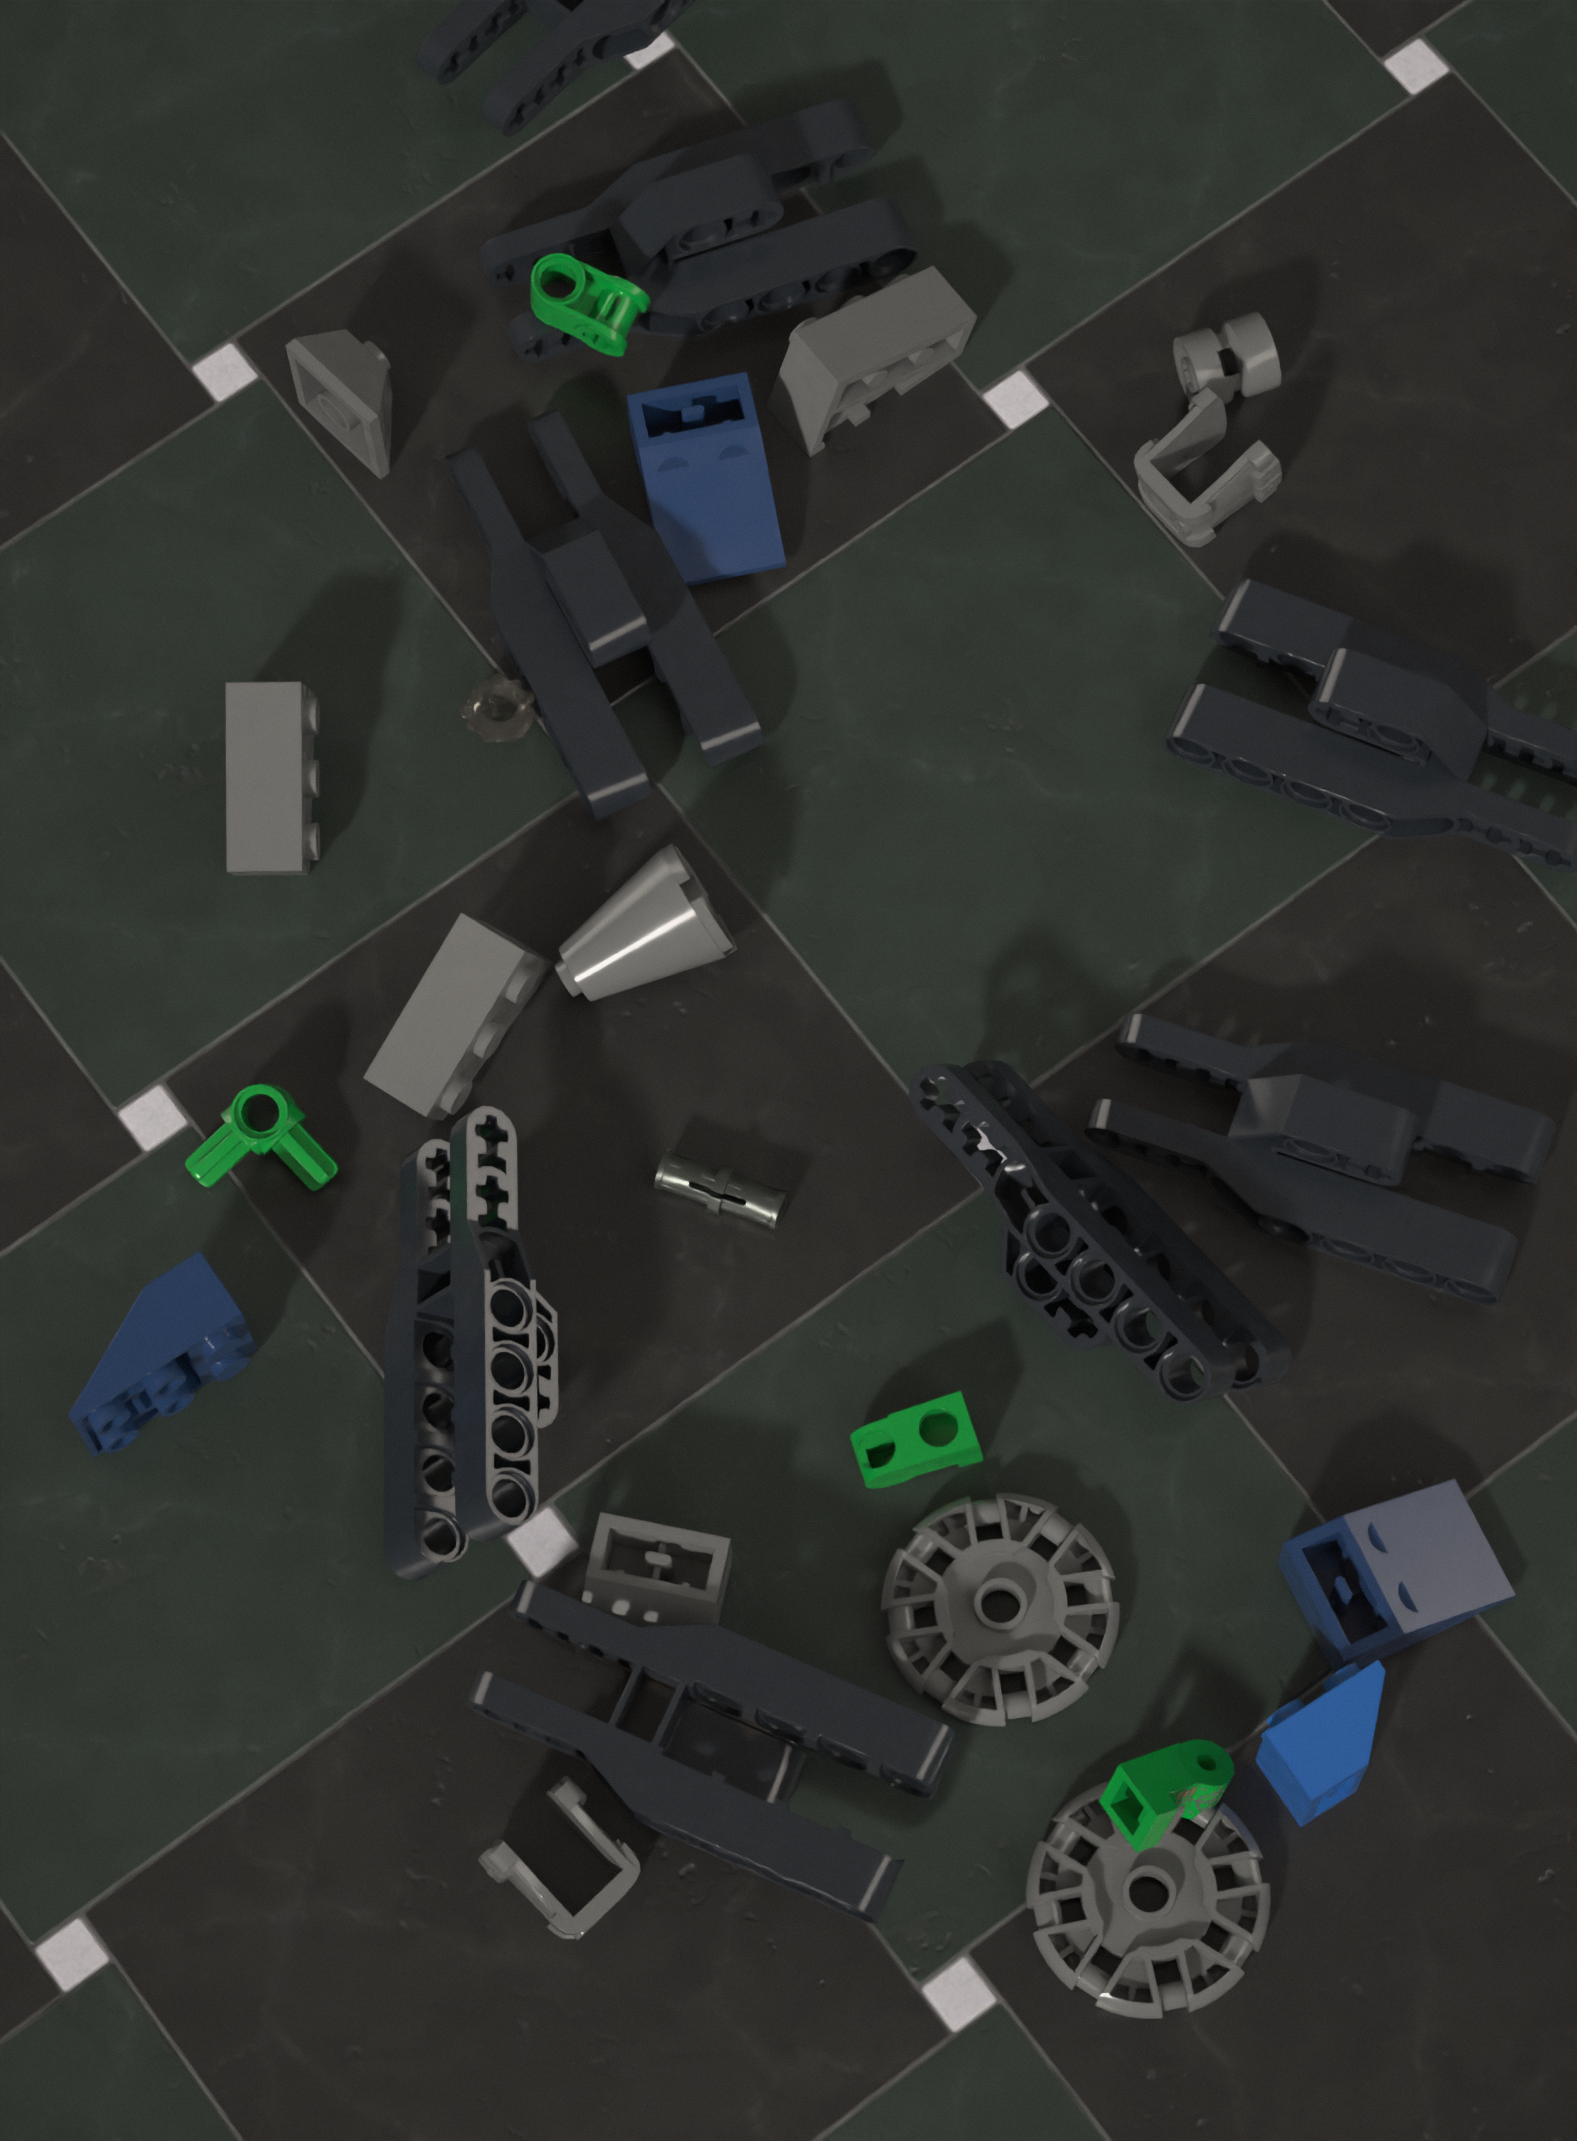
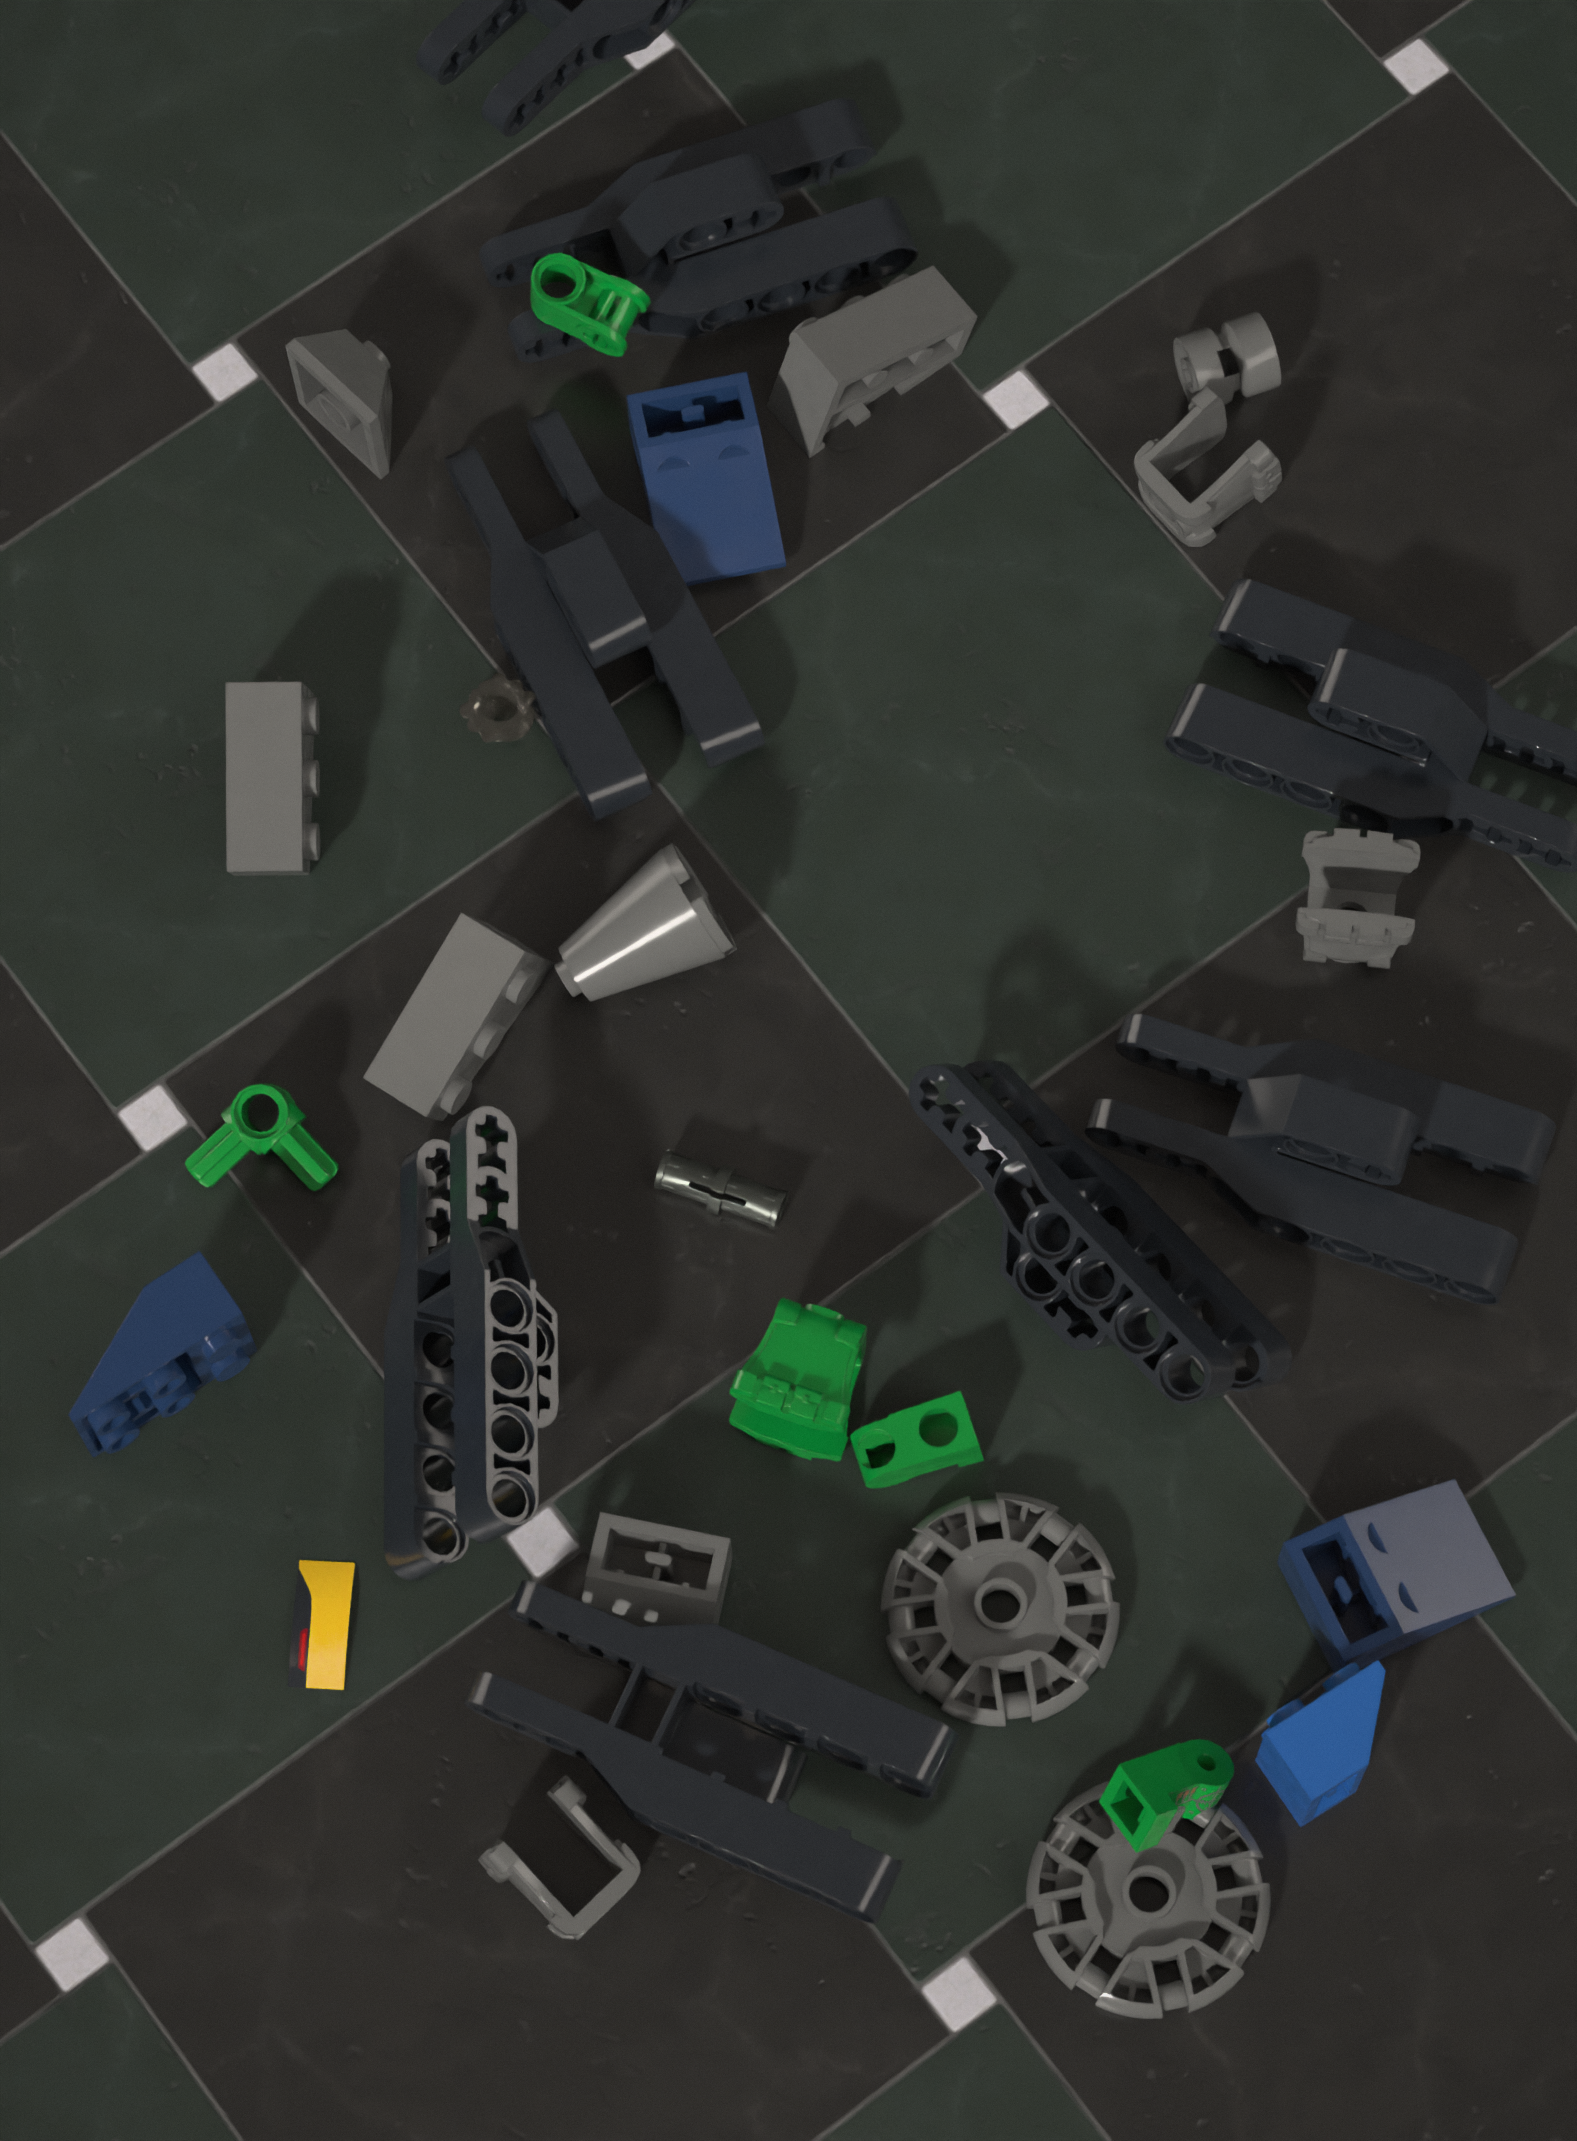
none -> yellow sticker [288,1560,355,1690]
none -> green piece [729,1298,867,1462]
none -> dark grey piece [1295,828,1420,969]

